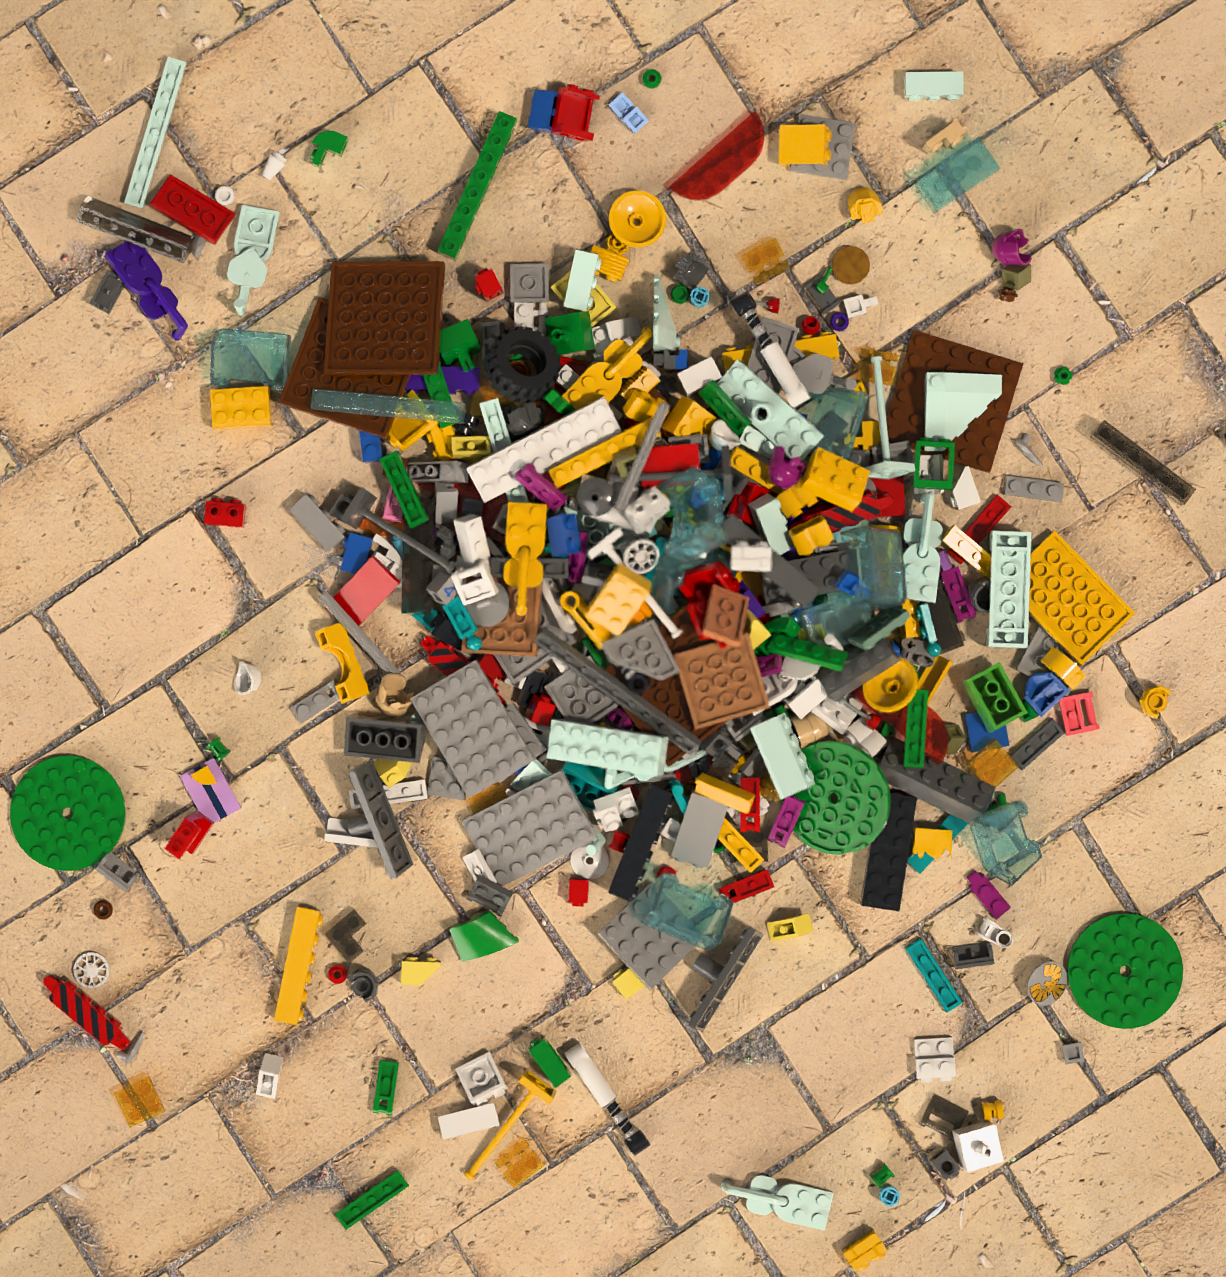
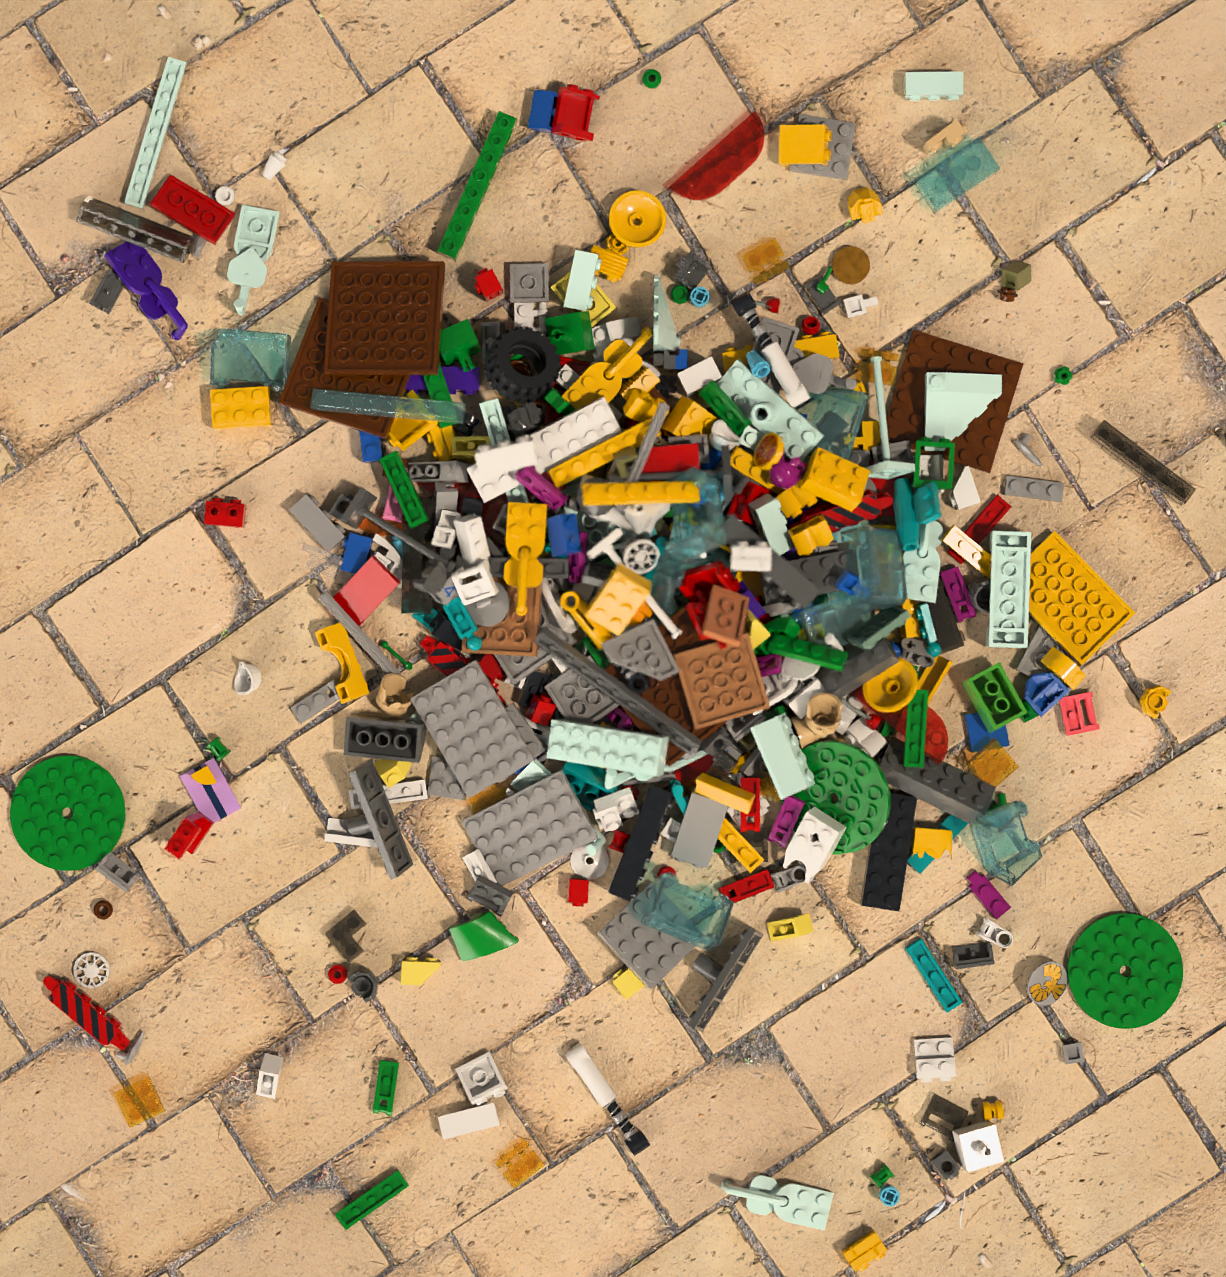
yellow brick [274,906,323,1025] -> none
green brick [310,131,349,169] -> none
yellow tile [464,1068,557,1181] -> none
clear yellow brick [470,386,511,417] -> none
green window [528,1036,572,1088] -> none
light blue slope [608,92,649,134] -> none
black wheel [688,757,712,781] -> none
dark purple plate [830,312,849,332] -> none
olive panel [933,724,966,754] -> none
medium lavender plate [938,550,953,571] -> none
magenta helmet [992,229,1032,266] -> none
dark grey tile [1009,718,1065,770] -> none
none -> green hinge [381,641,413,670]
none -> dark grey hair [412,558,447,593]
none -> white slope [432,509,462,549]
none -> white brick [475,435,538,476]
none -> yellow plate [582,481,700,505]
none -> medium azure cone [746,350,770,378]
none -> tile [754,432,784,470]
none -> light grey piece [770,865,806,893]
none -> white brick [783,807,847,883]
none -> tan helmet [806,693,842,737]
none -> teal plate [893,478,942,552]

